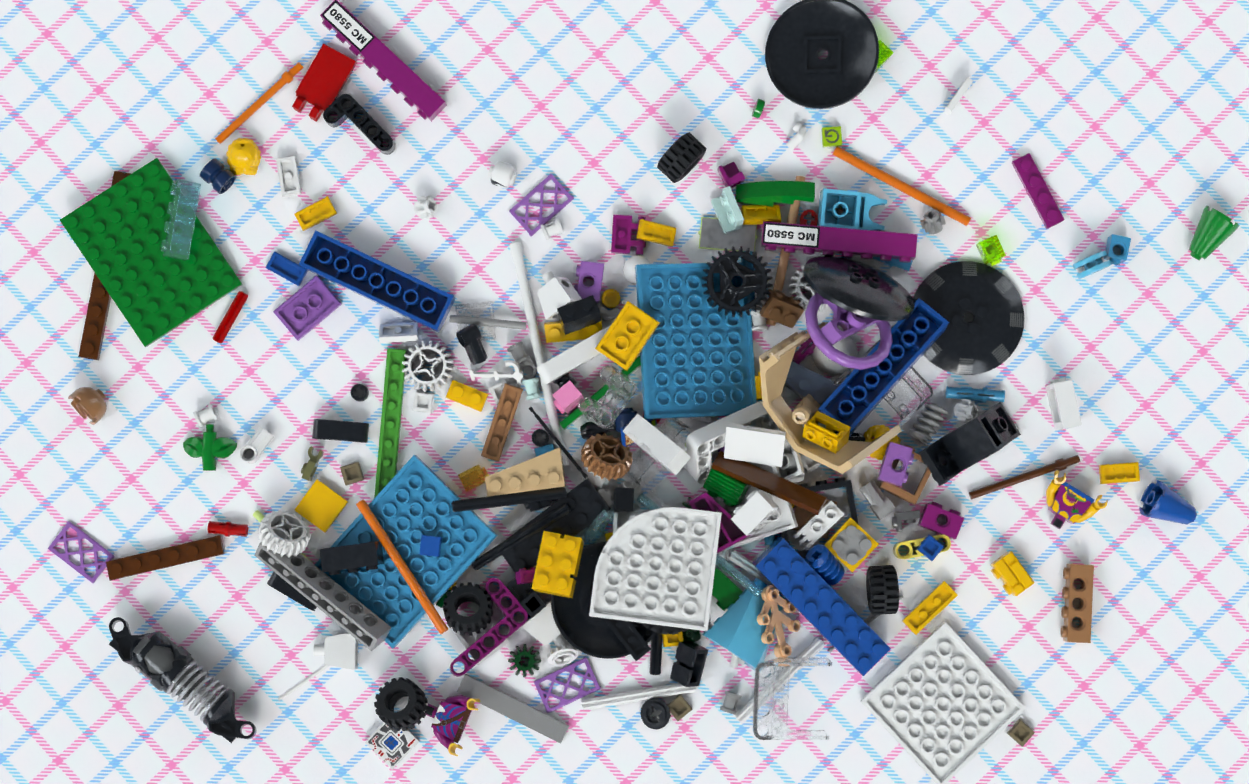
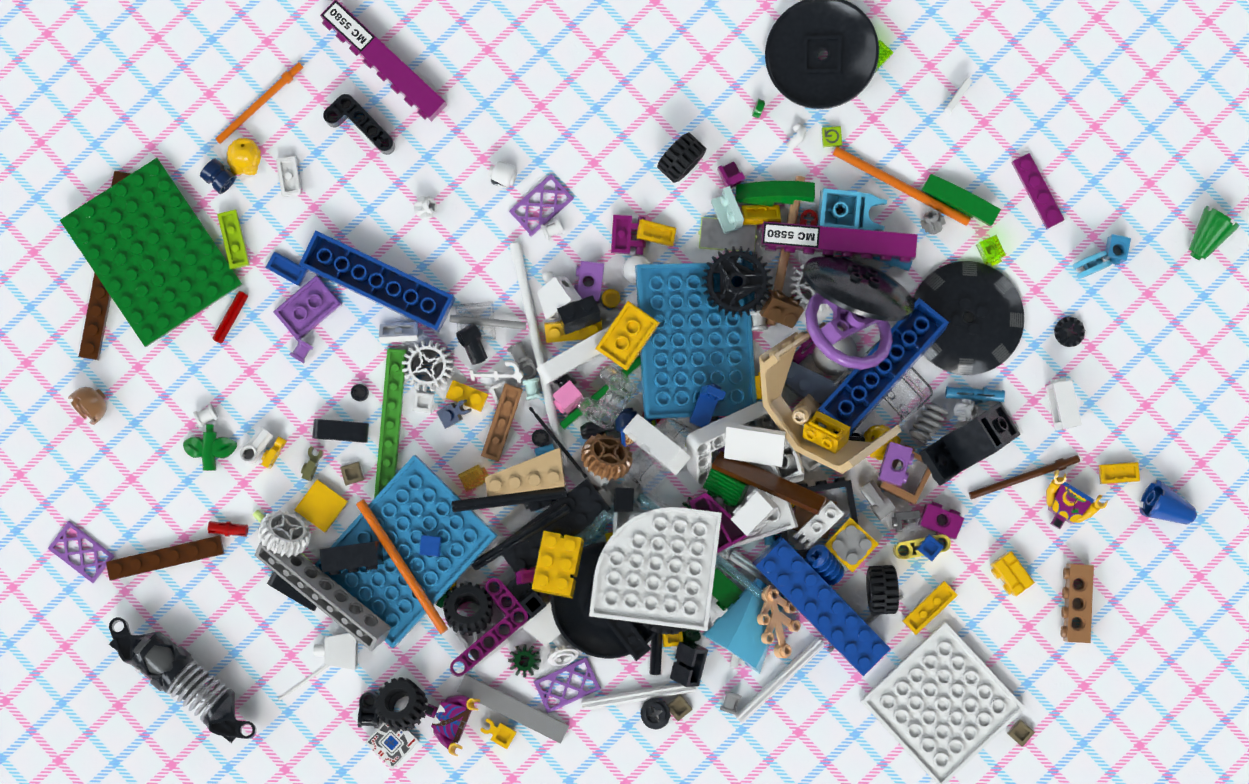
clear light blue brick [161,179,201,261] -> none
red tile [292,44,357,122] -> none
yellow plate [294,196,337,231] -> none
clear windscreen [753,657,833,740] -> none
none -> lime plate [217,209,250,270]
none -> yellow plate [261,436,287,469]
none -> medium lavender bush [289,339,314,364]
none -> black piece [358,690,379,729]
none -> dark blue plate [436,399,472,429]
none -> yellow plate [480,718,517,749]
none -> blue bracket [689,383,726,428]
none -> green slope [921,174,1001,227]
none -> black gear [1054,316,1086,347]

